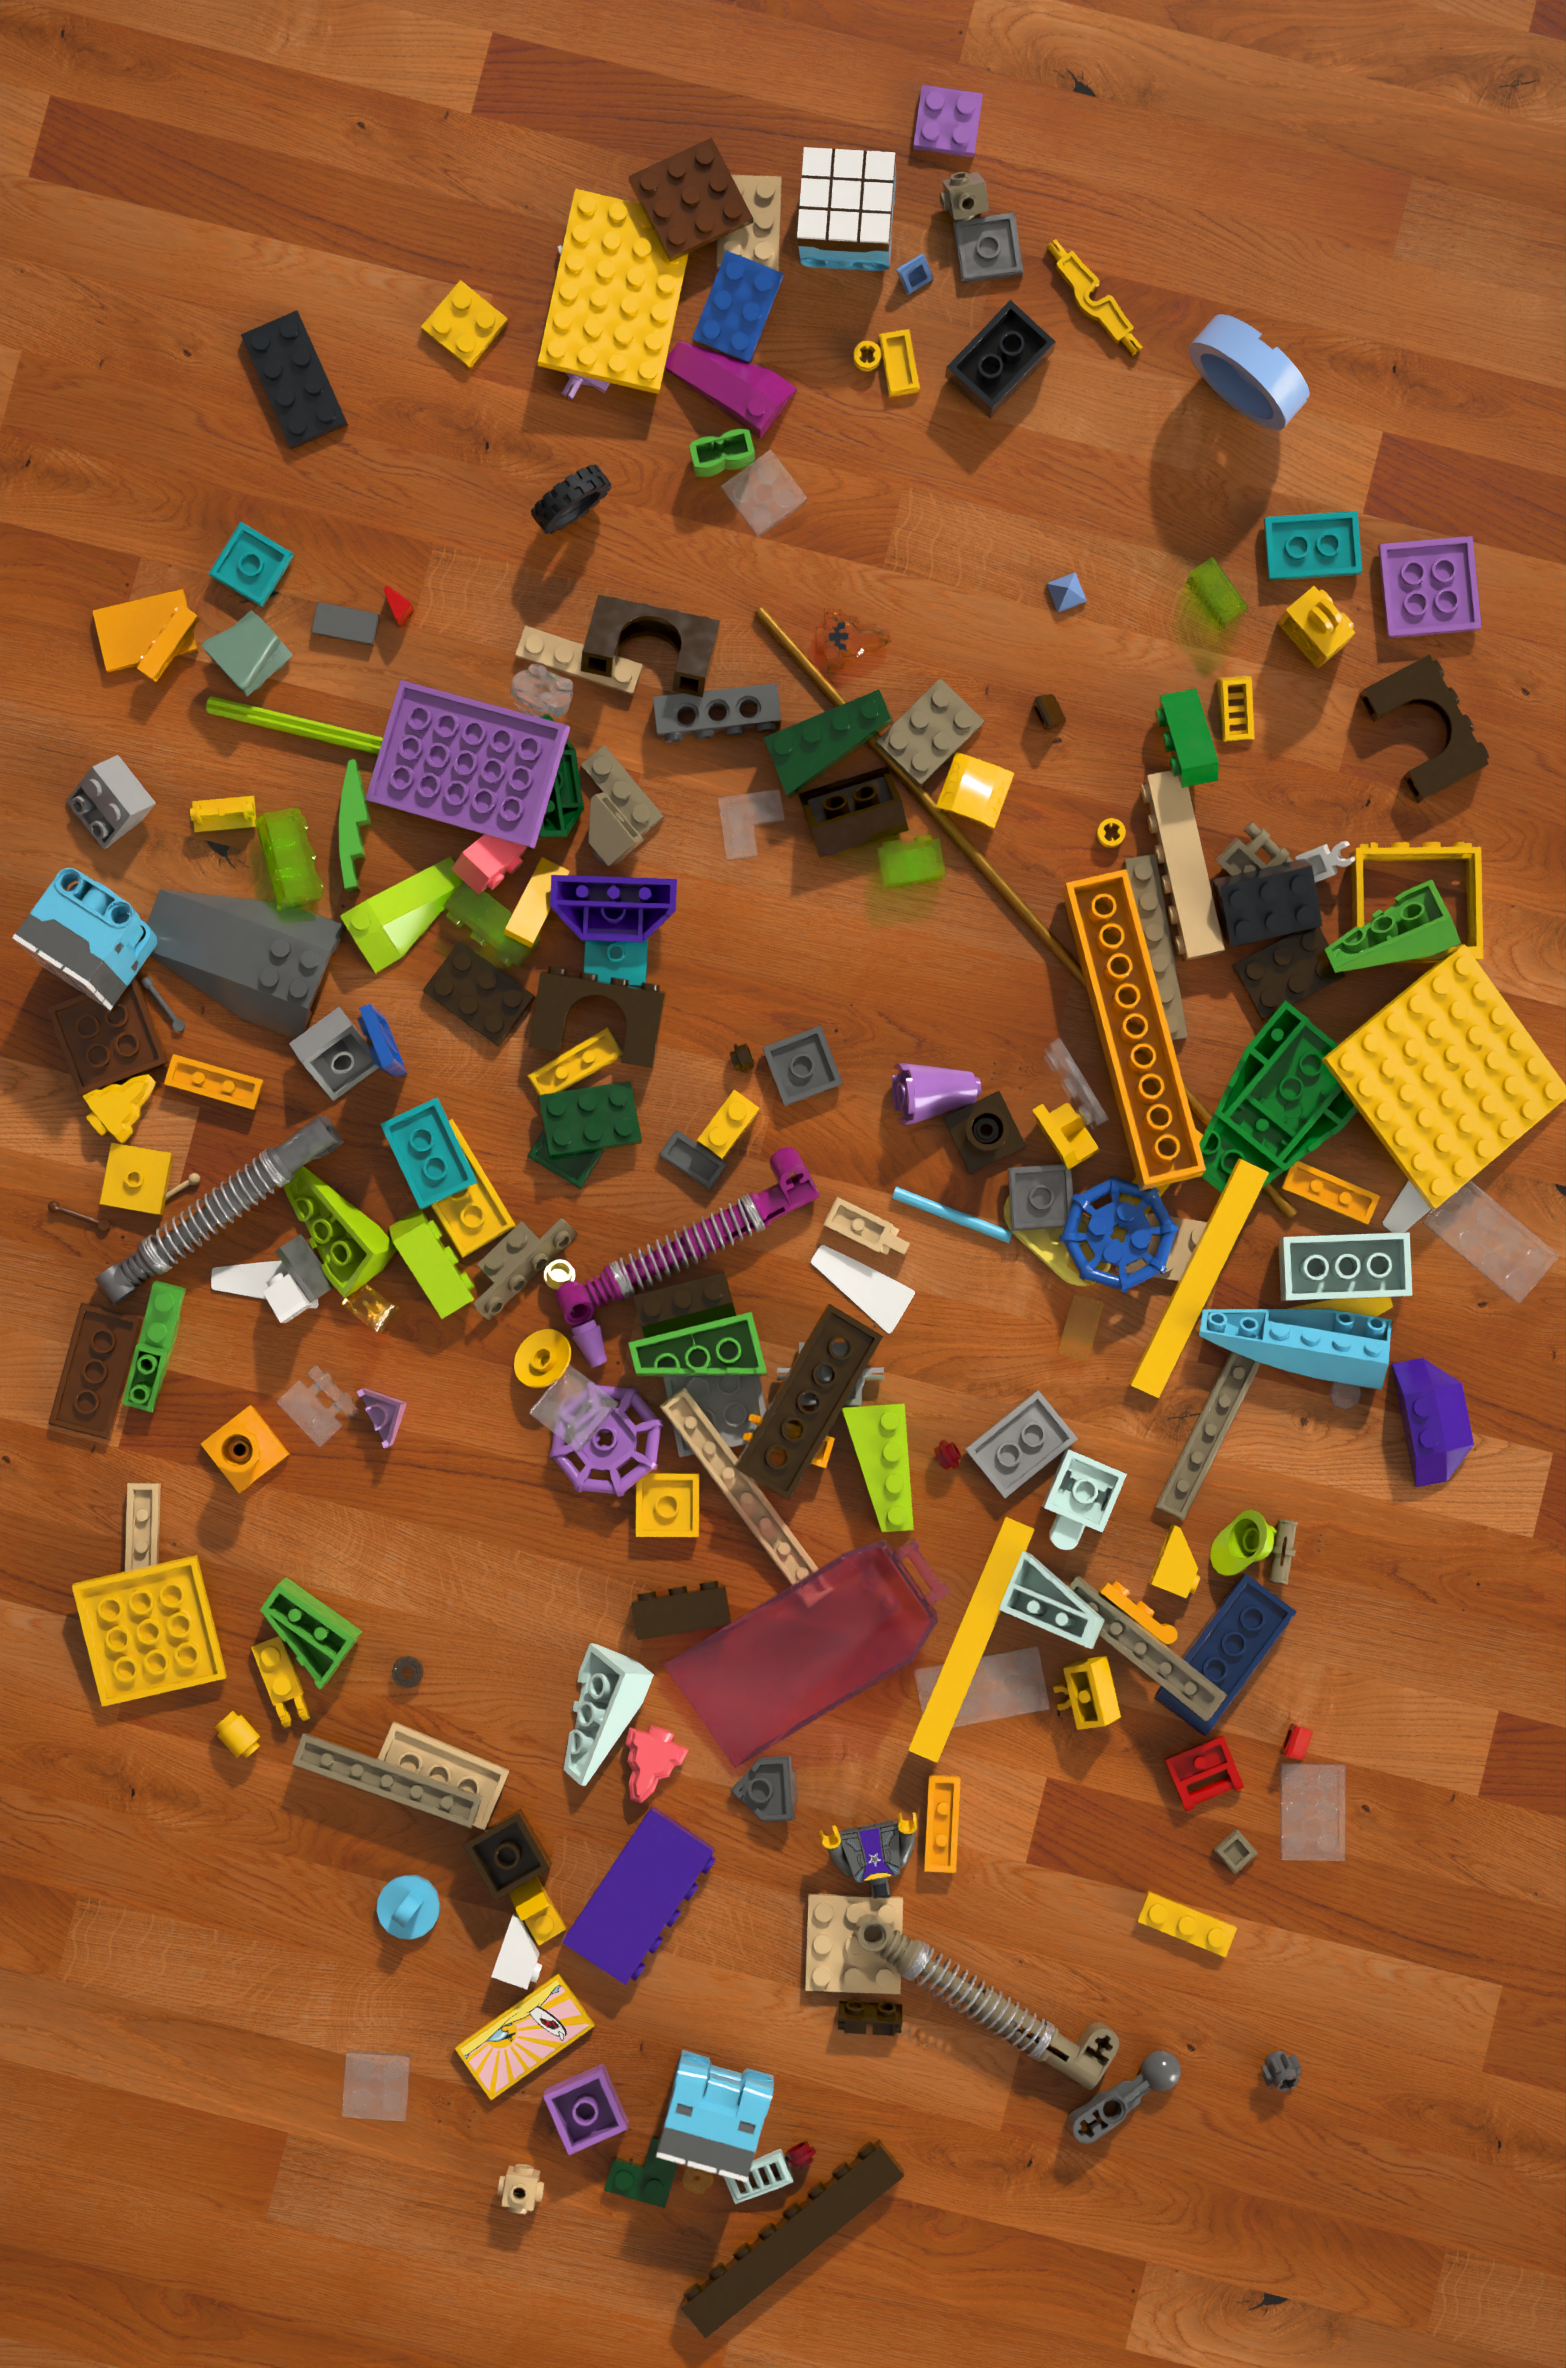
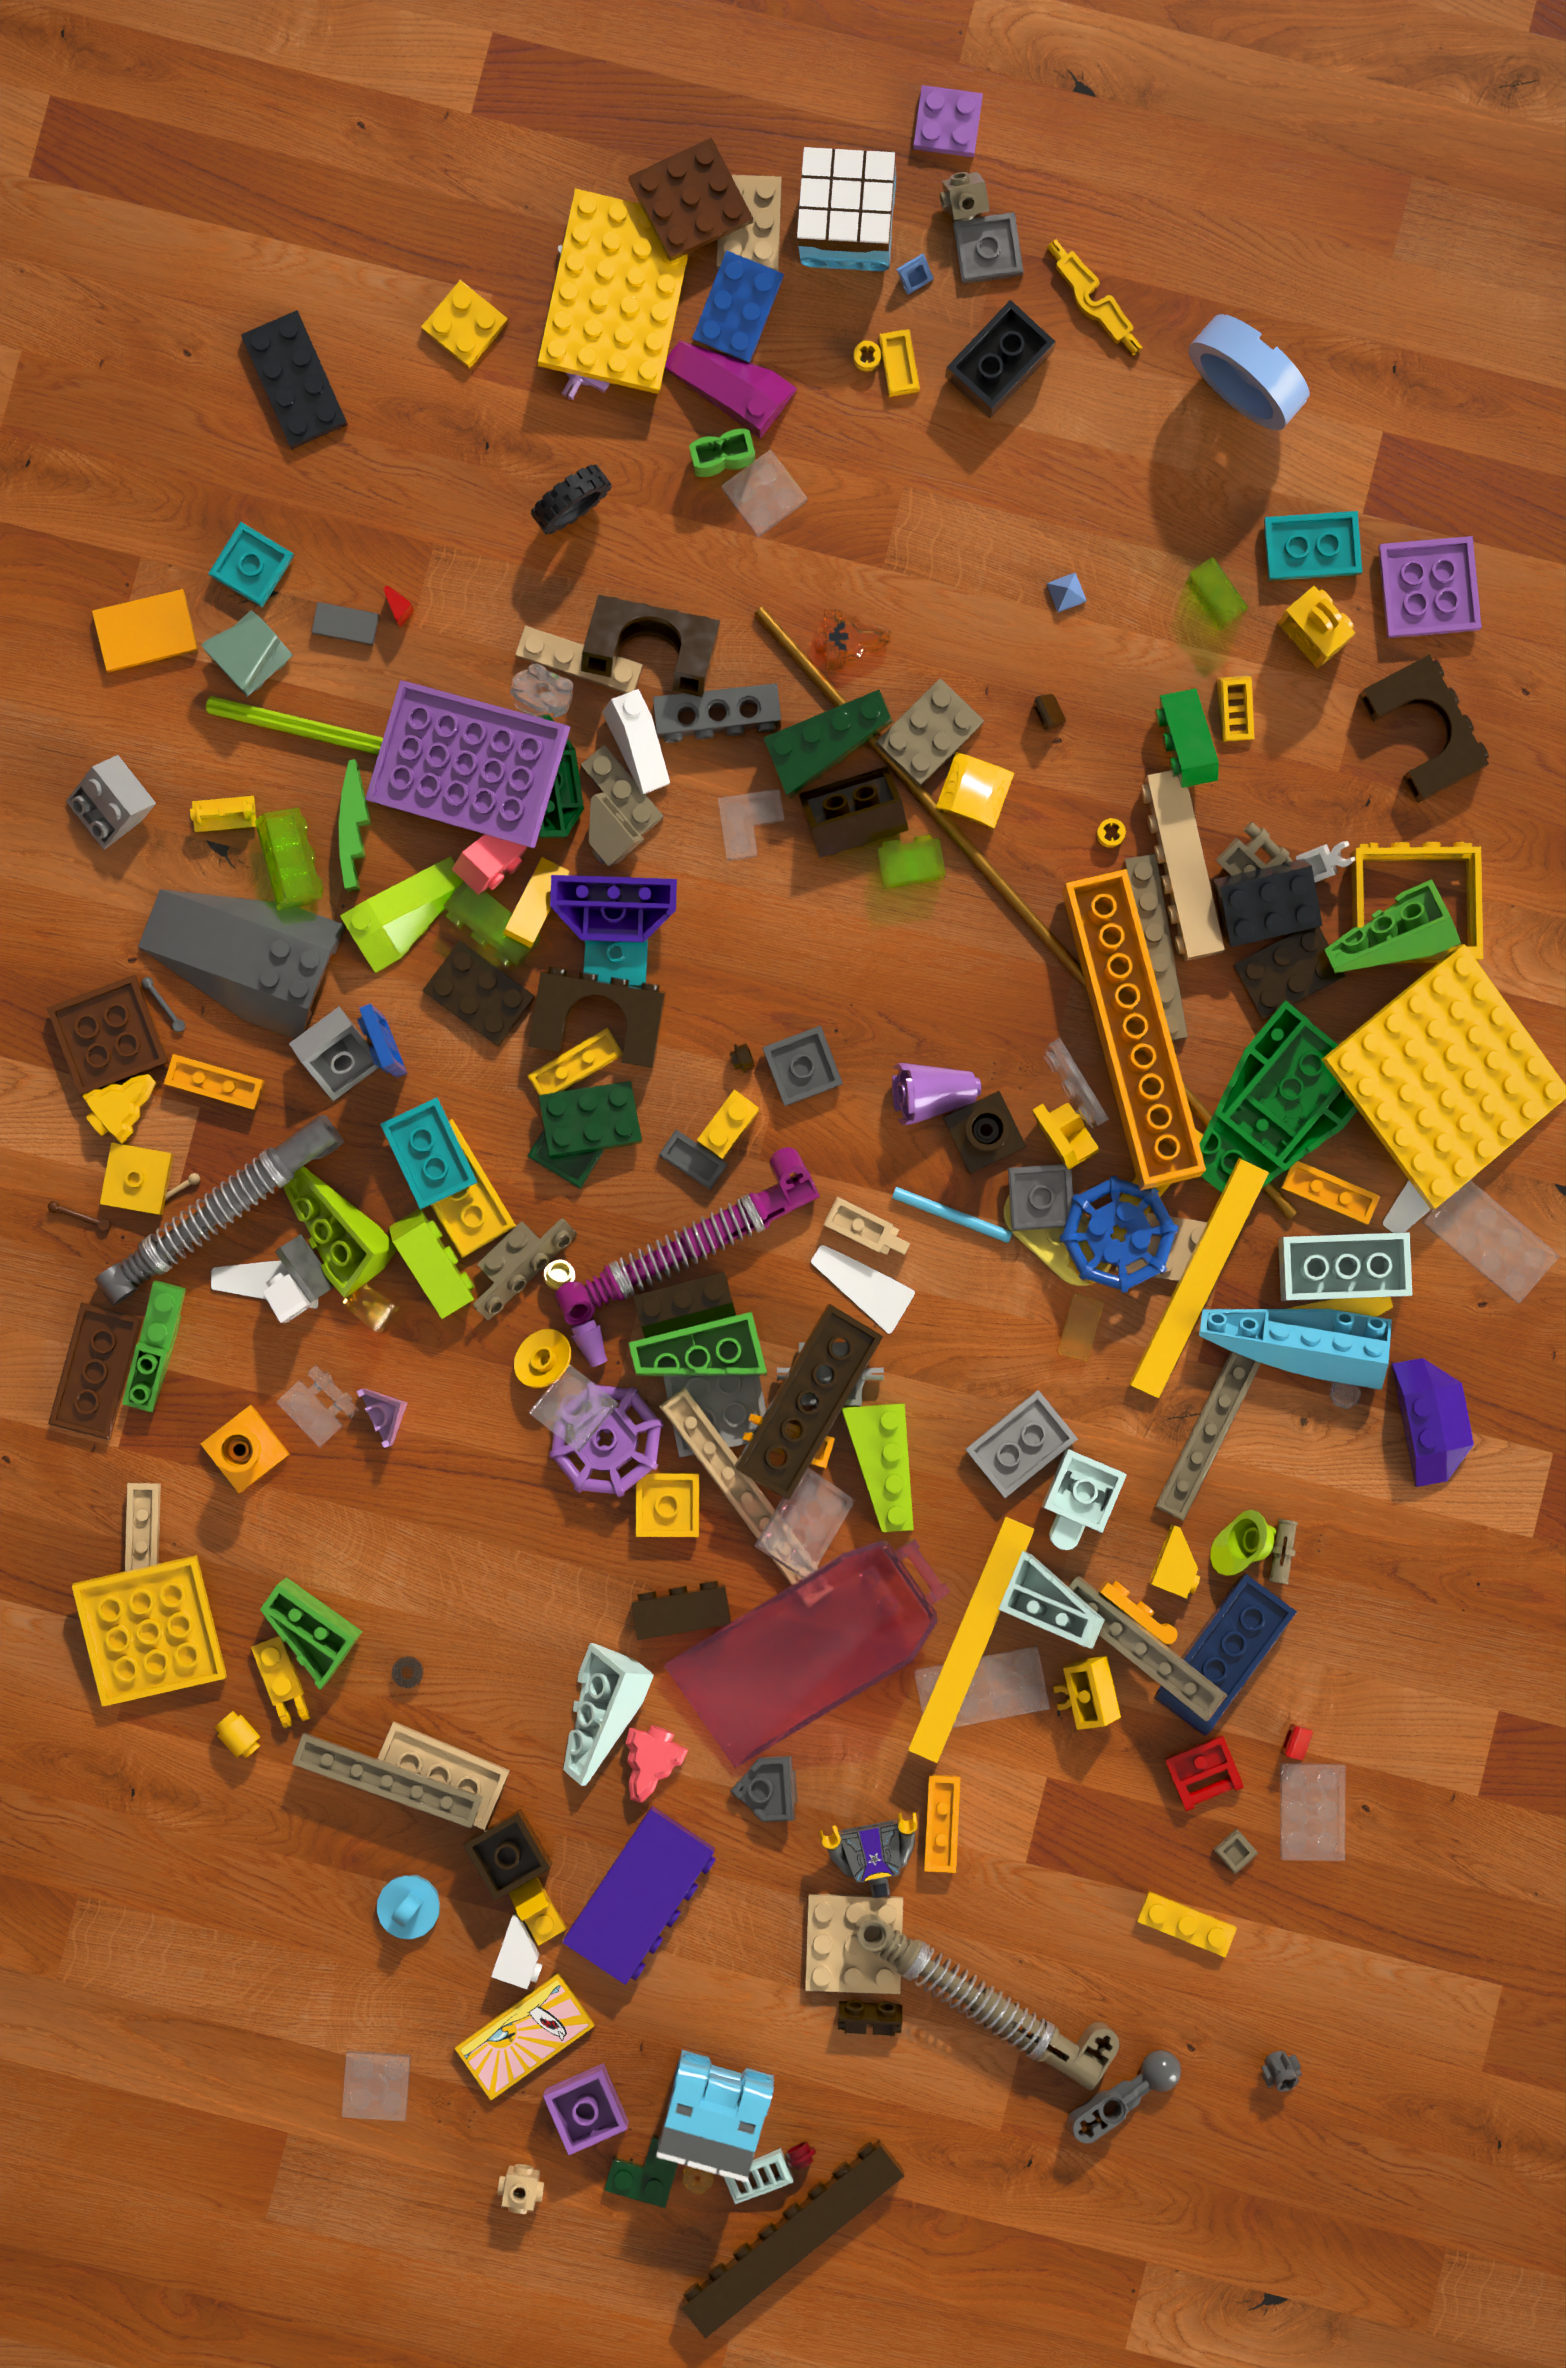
piece [12,868,157,1010] -> none
light orange piece [137,604,201,682] -> none
dark red plate [934,1440,962,1470] -> none
none -> white slope [602,689,670,795]
none -> clear plate [755,1468,855,1580]

